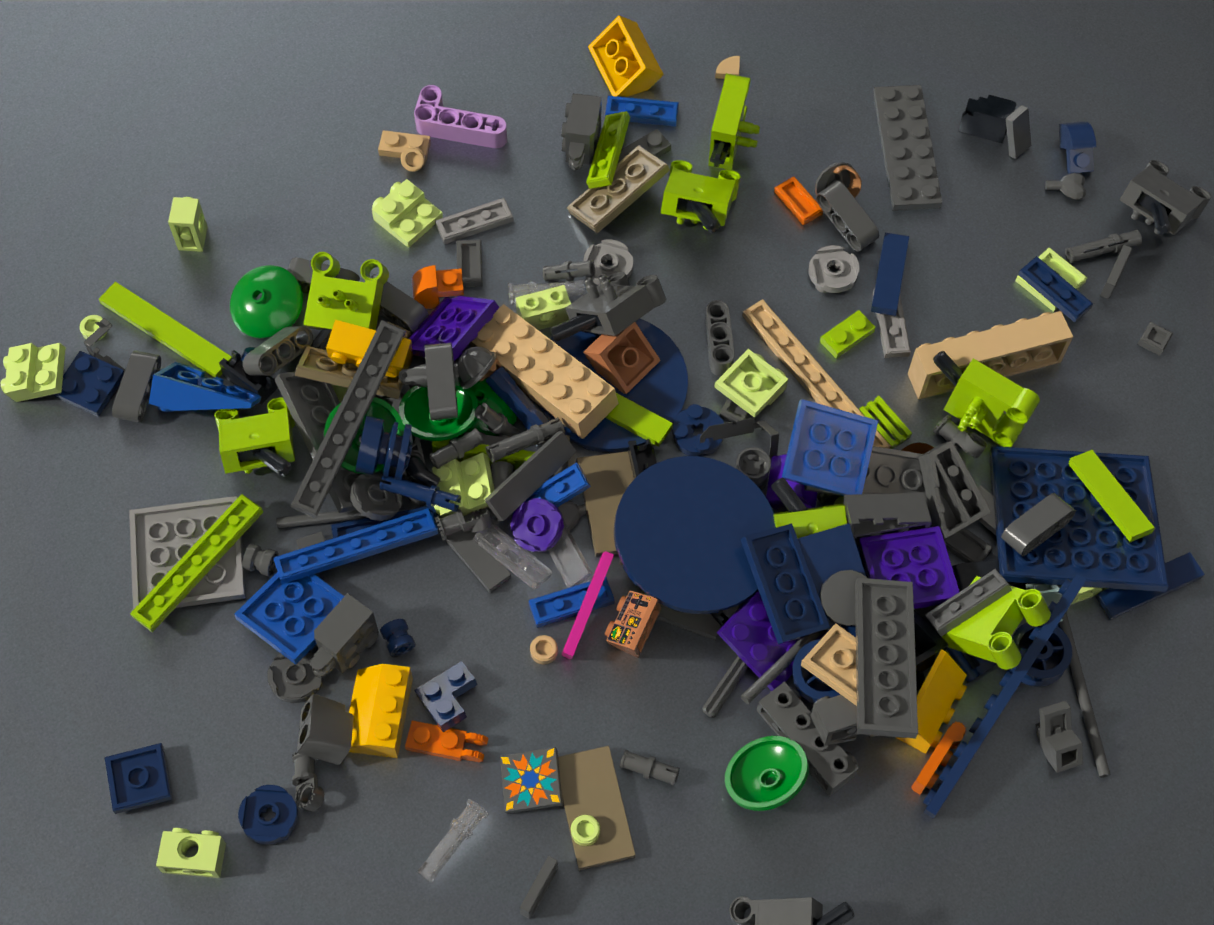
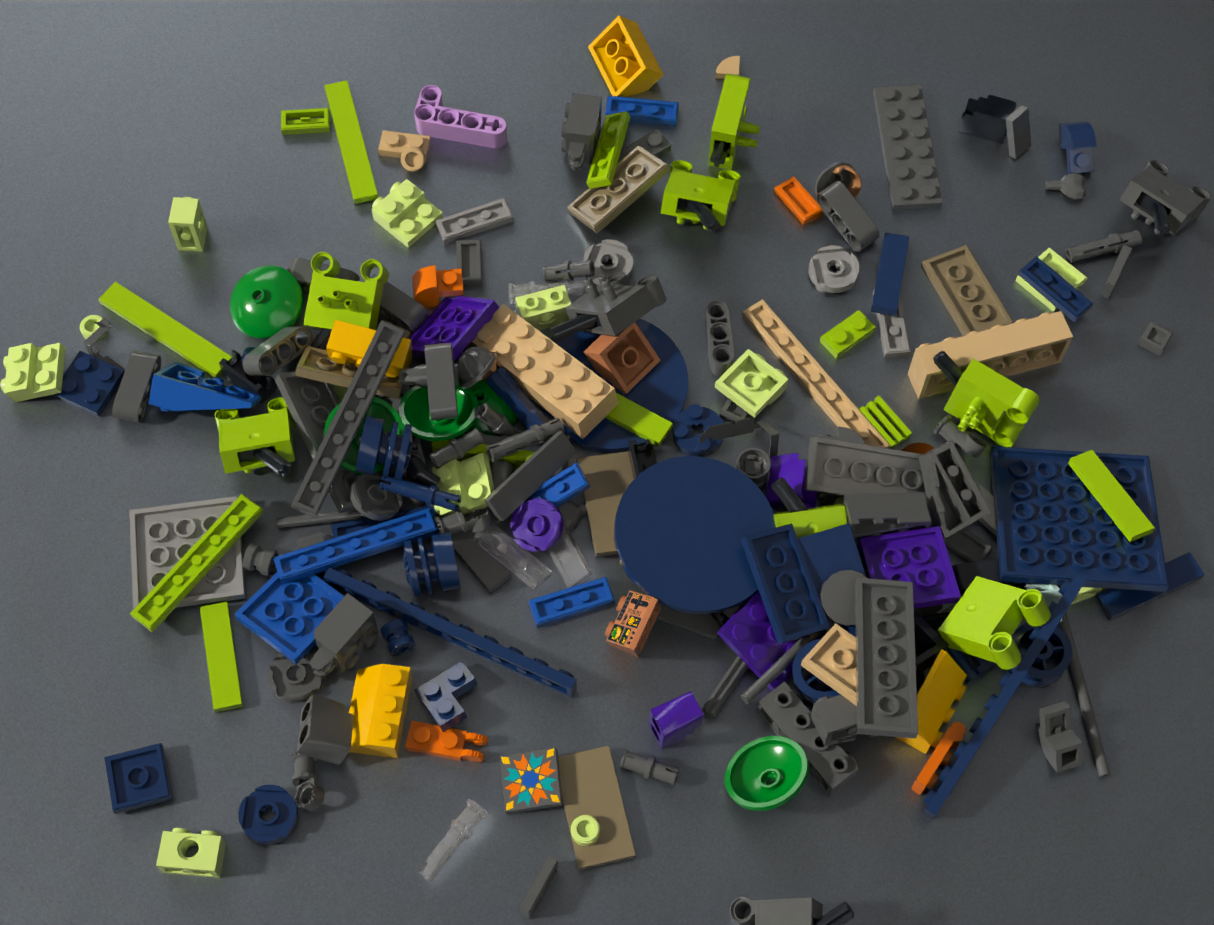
tan tile [530,635,558,665] -> none
dark pink tile [562,551,614,660] -> none
blue plate [782,399,878,496] -> none
dark grey tile [925,569,1012,636] -> none
dark grey beam [1001,493,1076,556] -> none
none -> lime tile [200,602,243,713]
none -> lime tile [281,108,330,135]
none -> lime tile [324,80,378,204]
none -> dark blue plate [324,568,577,698]
none -> dark blue wheel [403,532,461,598]
none -> dark purple piece [649,691,704,749]
none -> dark tan tile [921,245,1014,336]

